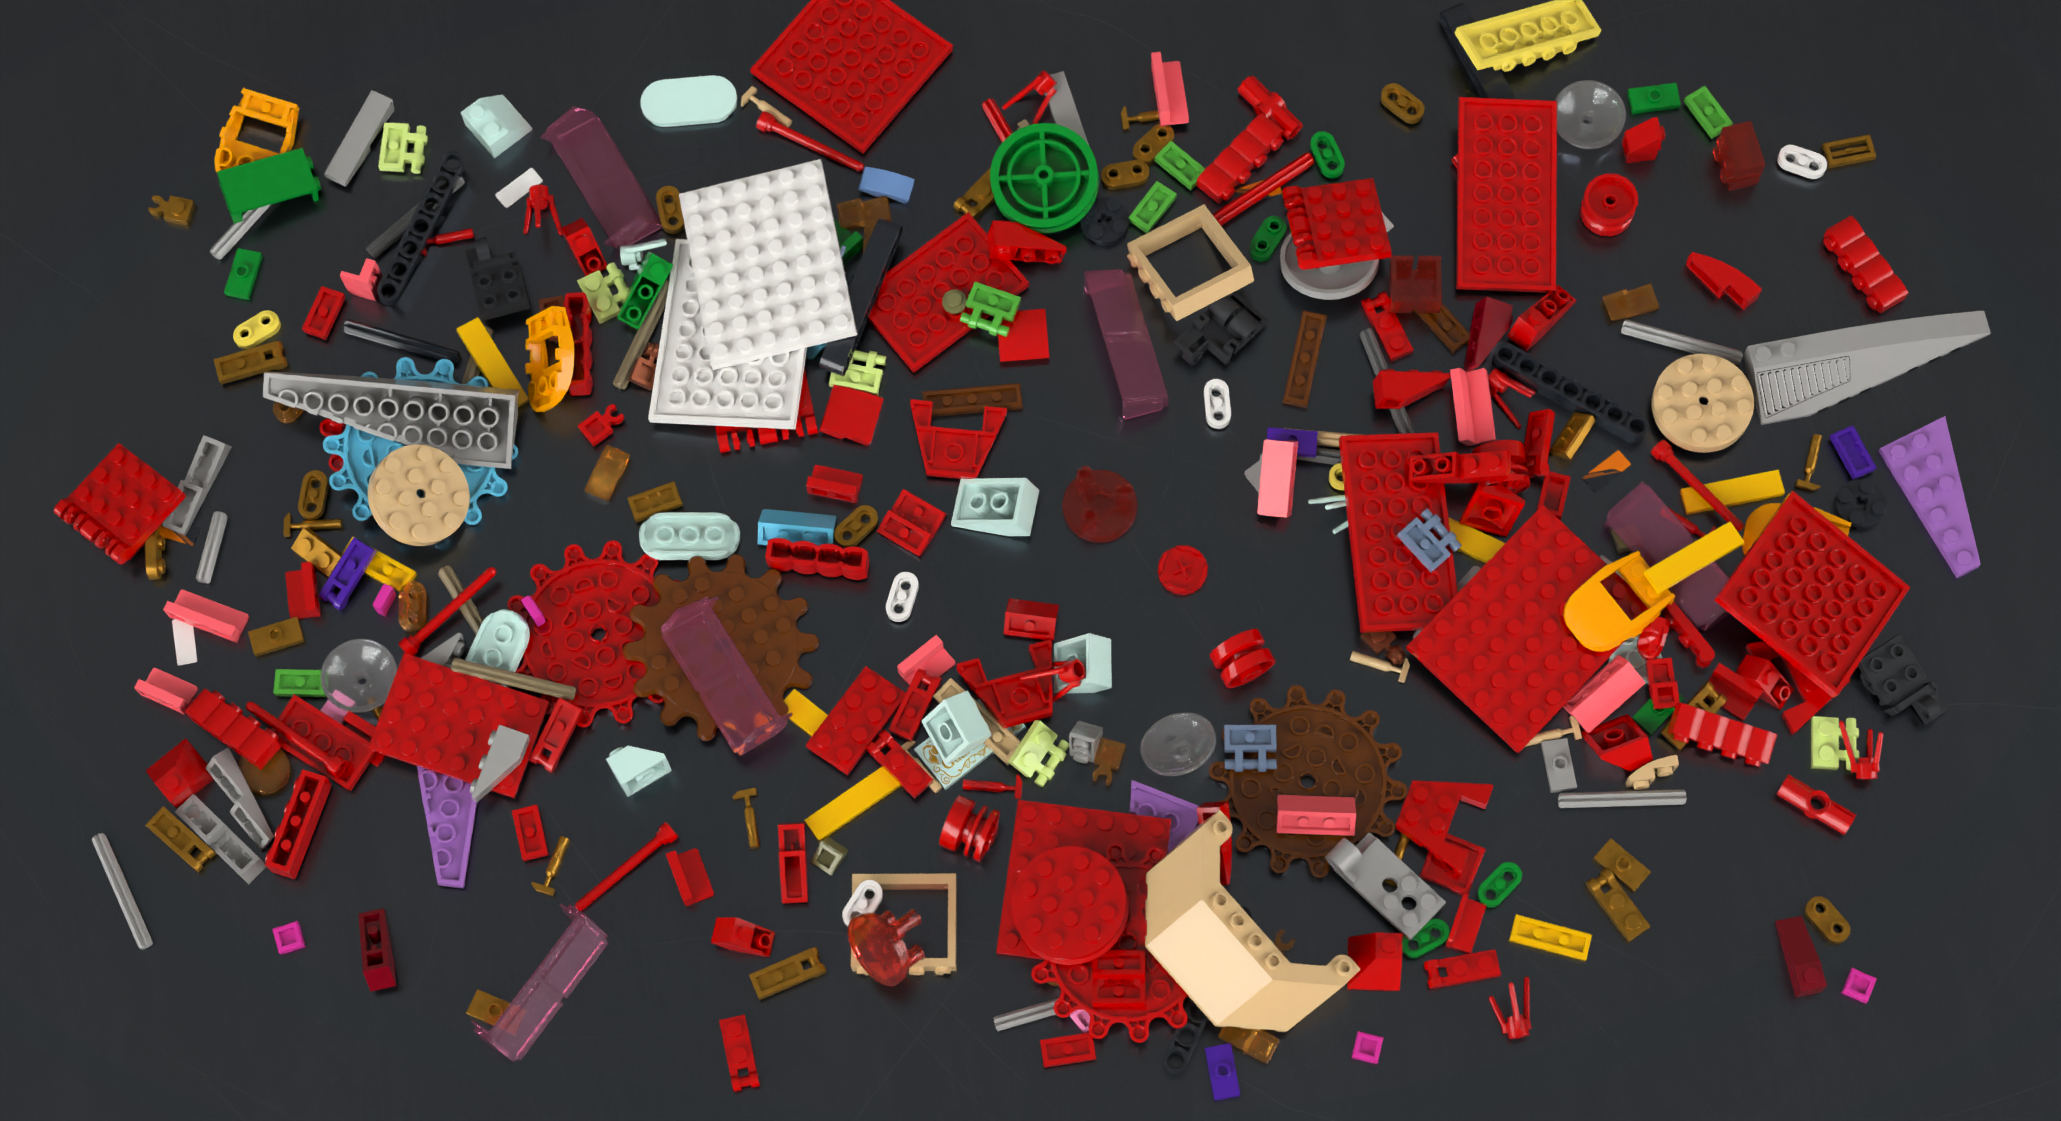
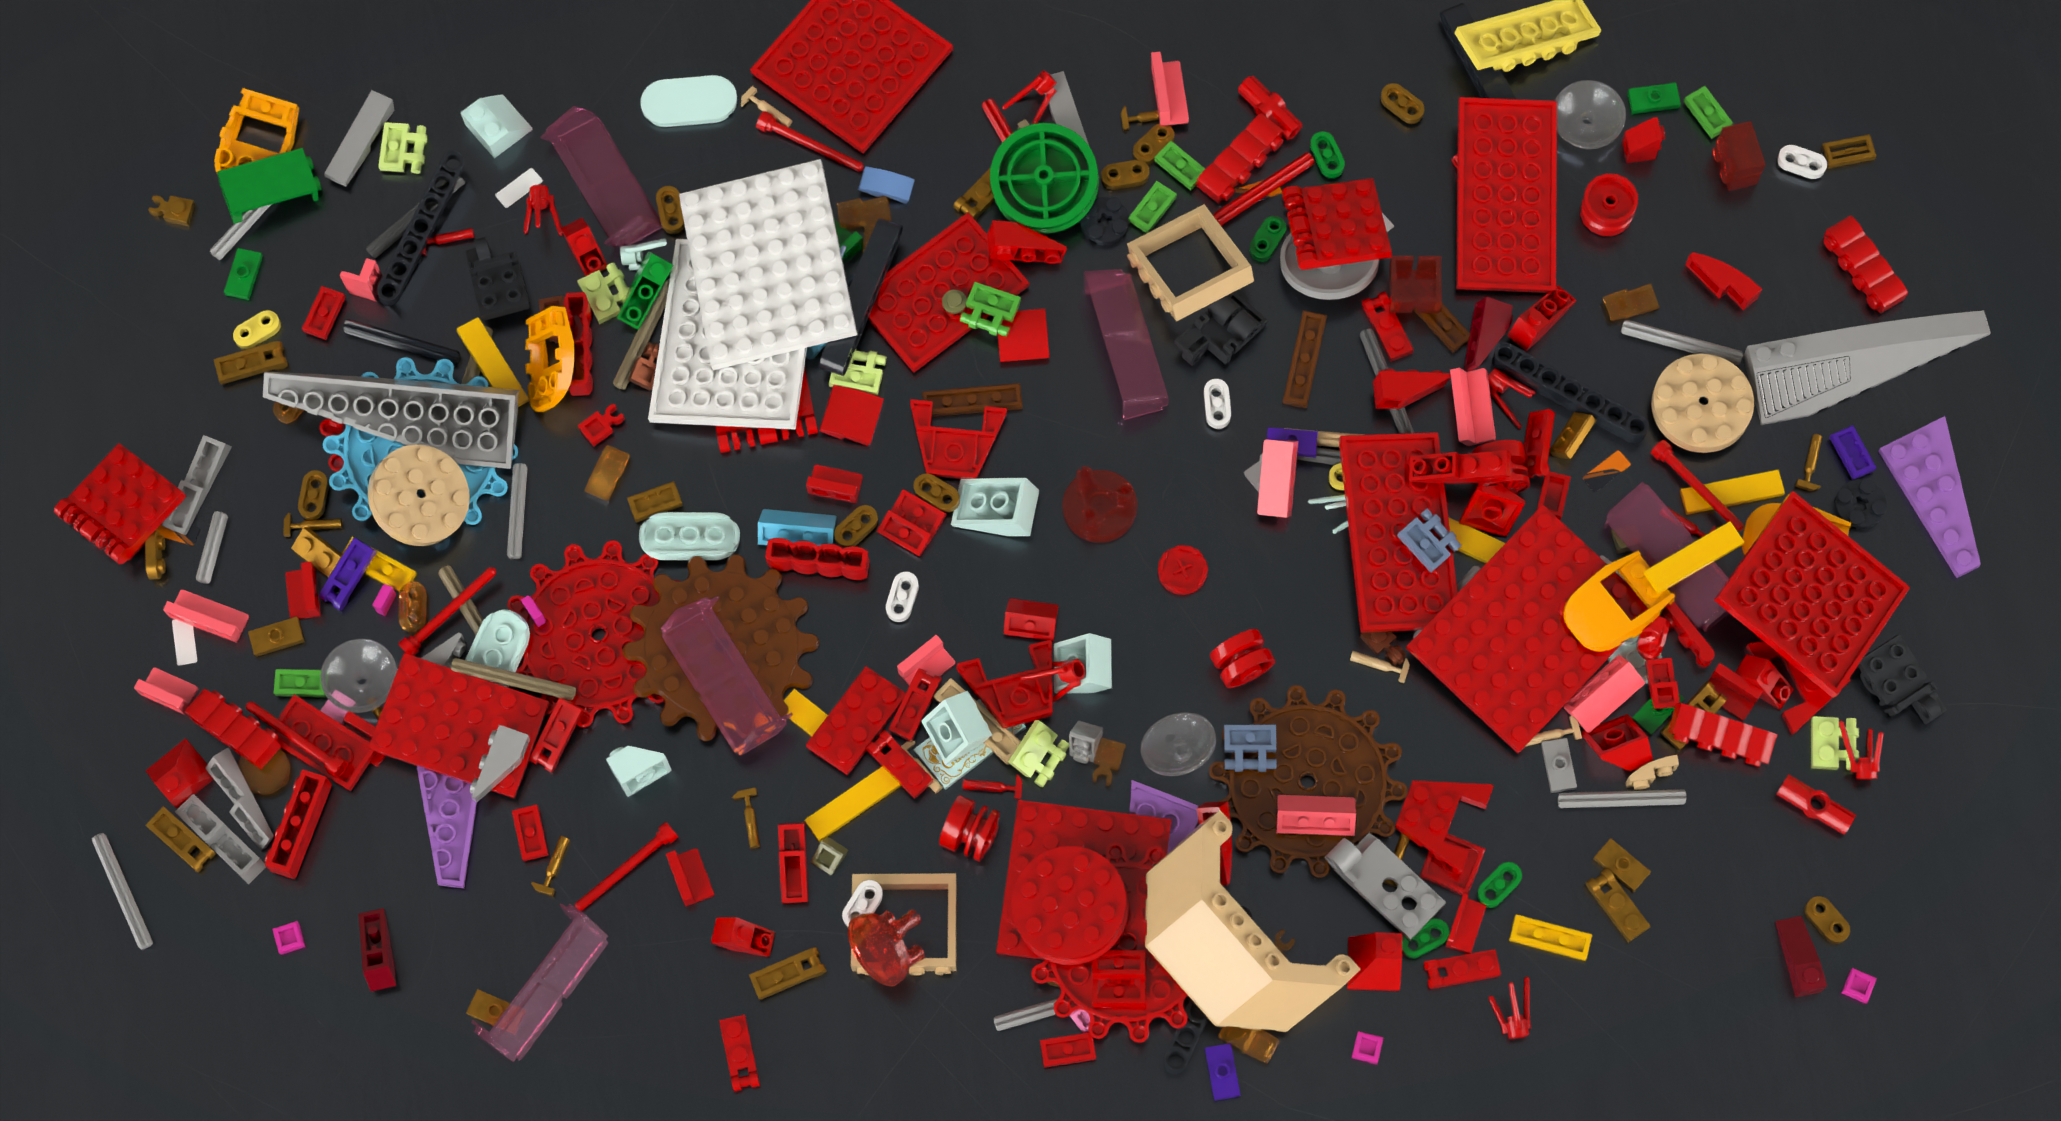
none -> light grey axle [507,463,527,559]
none -> pearl gold plate [914,473,960,512]

